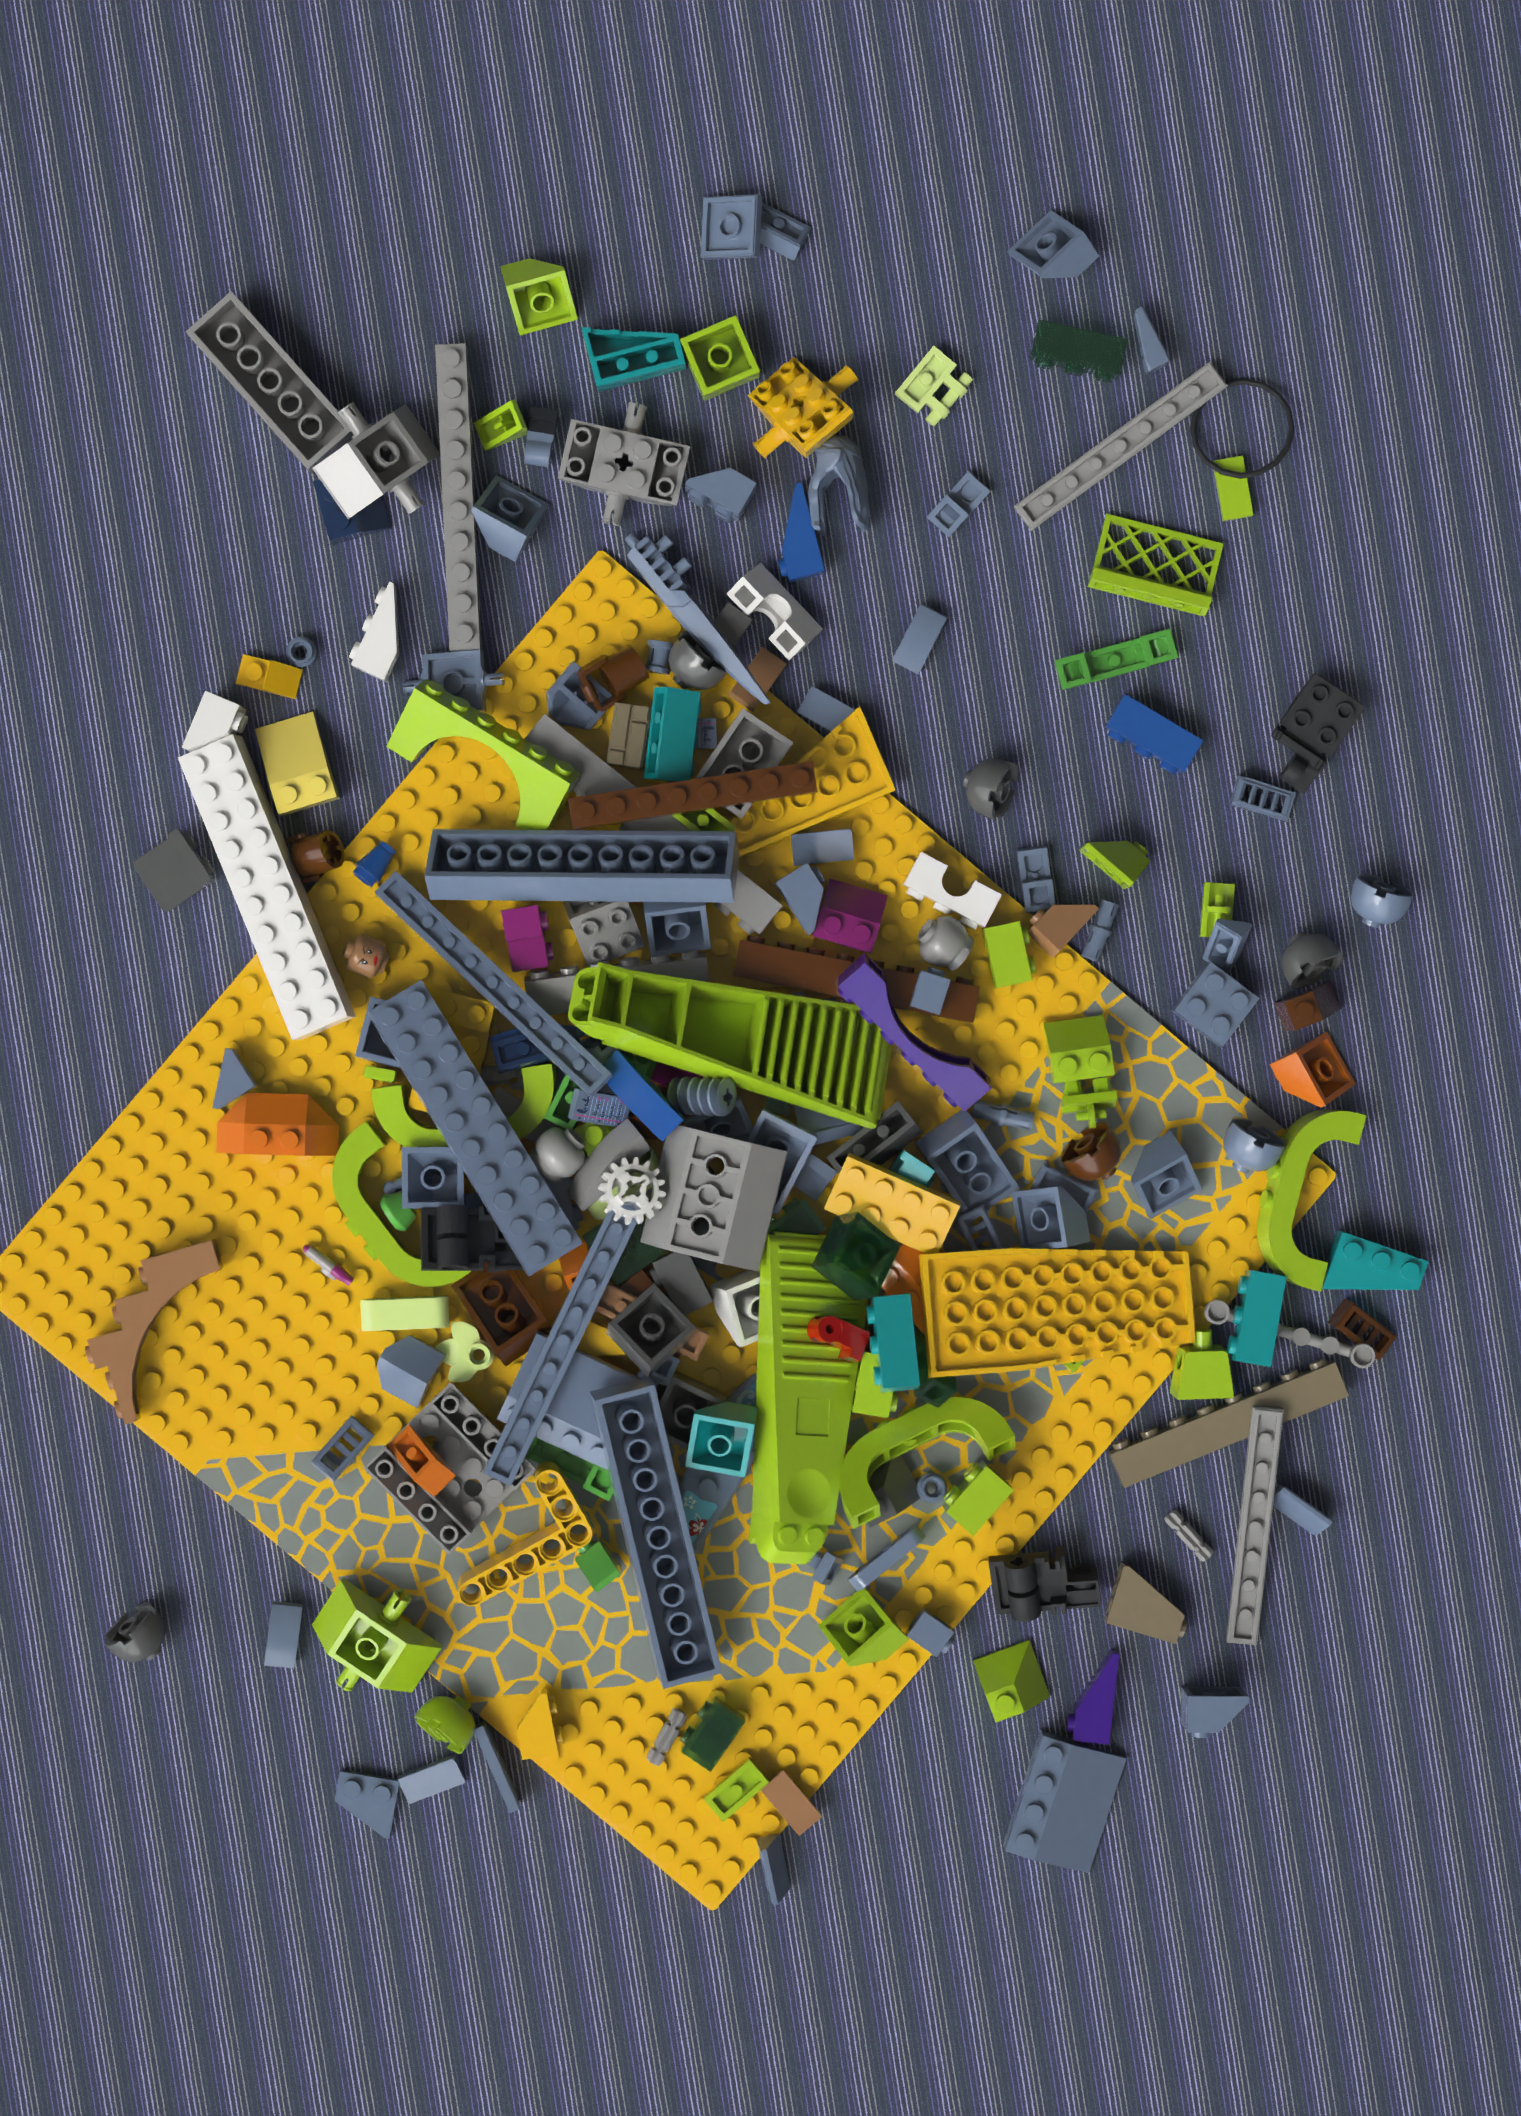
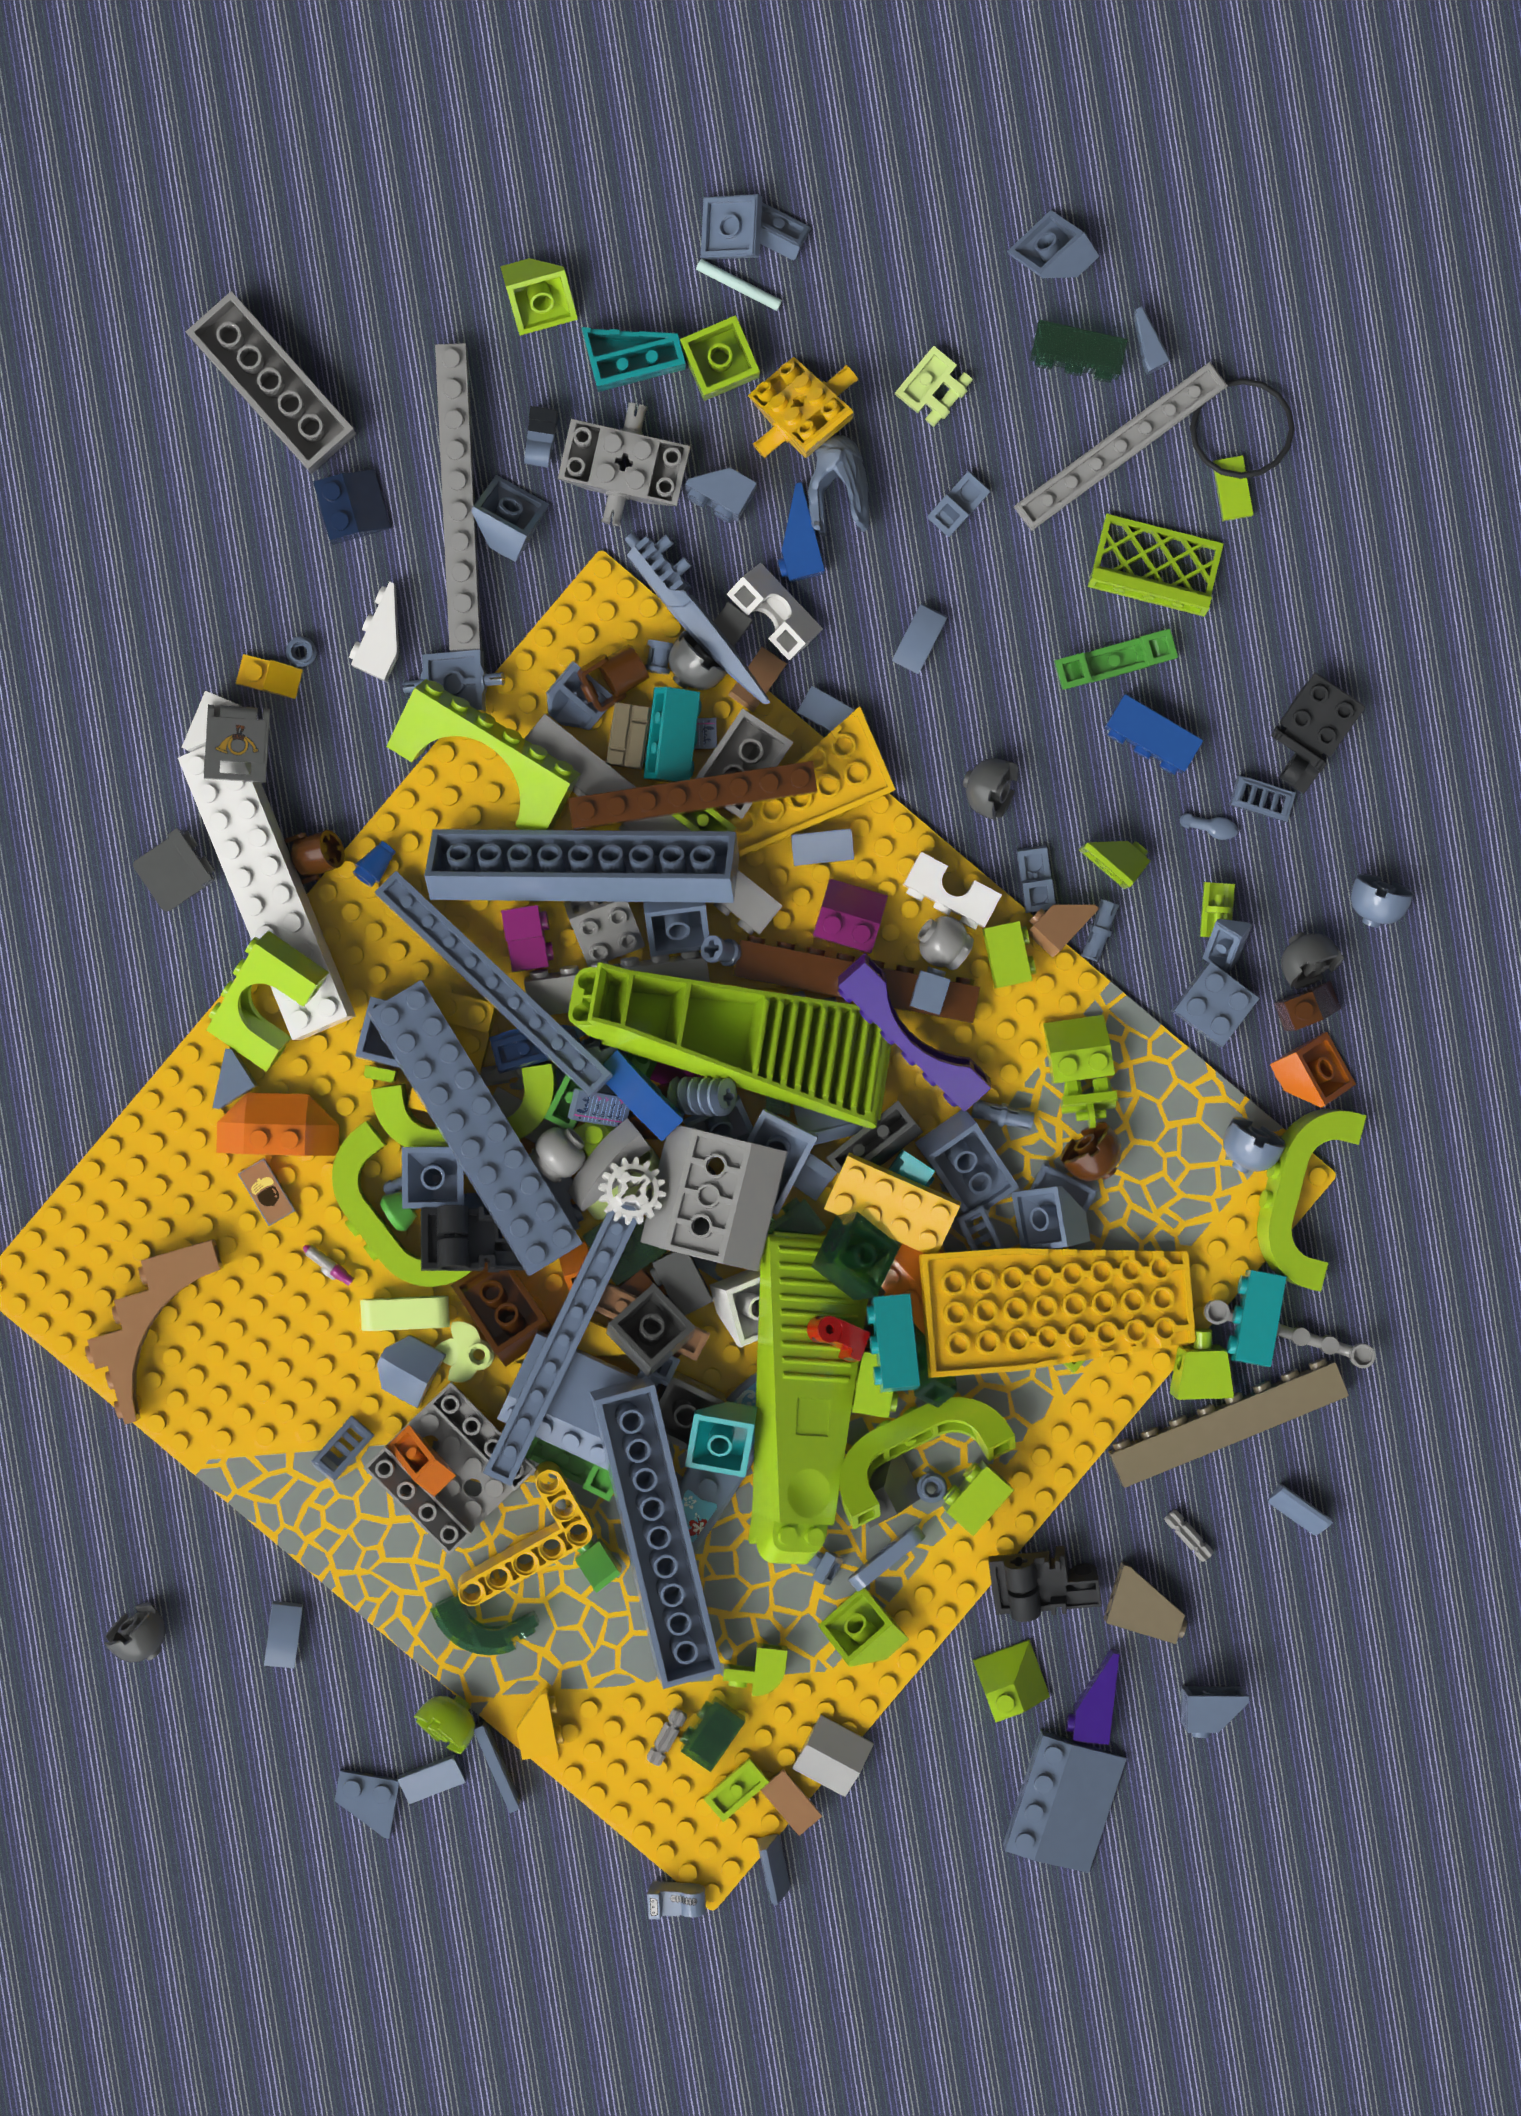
light yellow slope [255,711,340,816] -> none
light grey slope [312,402,440,519] -> none
lime slope [312,1577,443,1693] -> none
medium nougat head [342,933,390,978] -> none
lime slope [474,399,528,451] -> none
sand blue slope [775,863,825,936] -> none
sand blue brick [905,1607,955,1657] -> none
sand blue slope [1131,1131,1202,1219] -> none
light grey tile [1226,1405,1284,1645] -> none
teal wedge [1322,1230,1429,1290] -> none
reddish brown slope [1328,1299,1397,1361] -> none
none -> dark grey container [204,704,270,783]
none -> lime arch [207,930,329,1072]
none -> medium nougat tile [238,1158,296,1226]
none -> clear green arch [430,1593,540,1655]
none -> sand blue leg [647,1881,706,1920]
none -> light aqua bar [696,259,782,311]
none -> sand blue bush [701,935,741,967]
none -> lime brick [723,1643,788,1696]
none -> light grey slope [792,1714,874,1797]
none -> sand blue piece [1180,813,1238,840]

